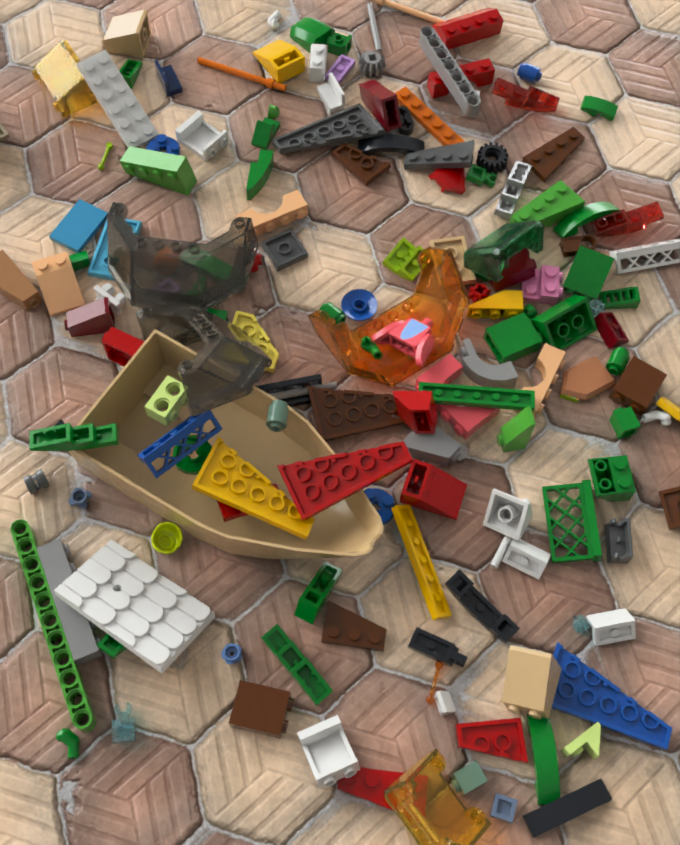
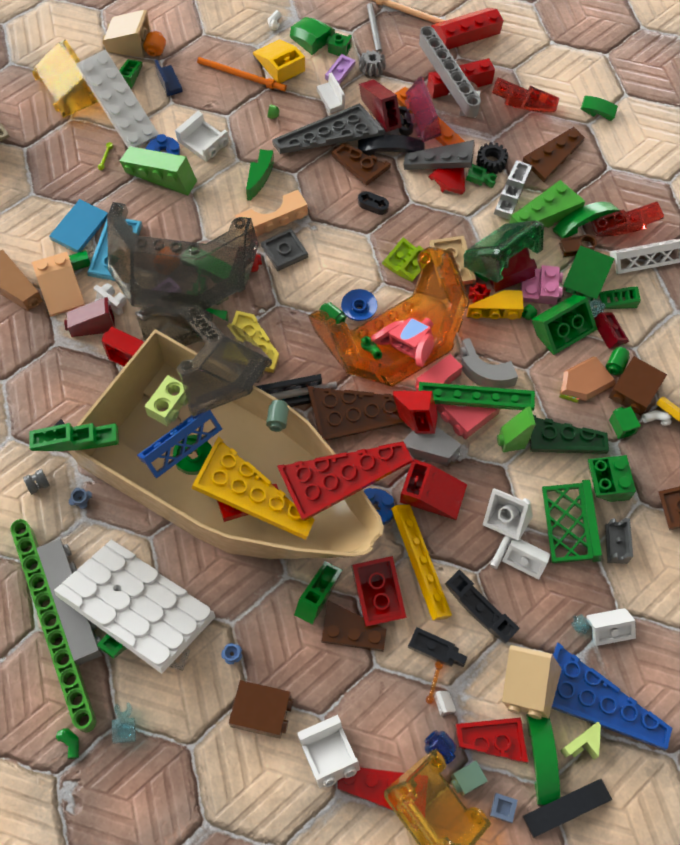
neon yellow hair [151,522,183,555] -> none
green slope [251,117,280,150] -> none
green slope [260,624,333,705] -> none
white brick [308,44,327,83] -> none
green brick [483,312,543,364] -> none
light nougat arch [513,343,566,418] -> none
blue brick [517,63,542,84] -> none
none -> orange head [143,31,166,57]
none -> red slope [351,556,407,627]
none -> black beam [358,191,389,215]
none -> clear pink slope [404,76,442,142]
none -> clear blue head [424,730,457,765]
none -> dark green wing [530,415,609,454]

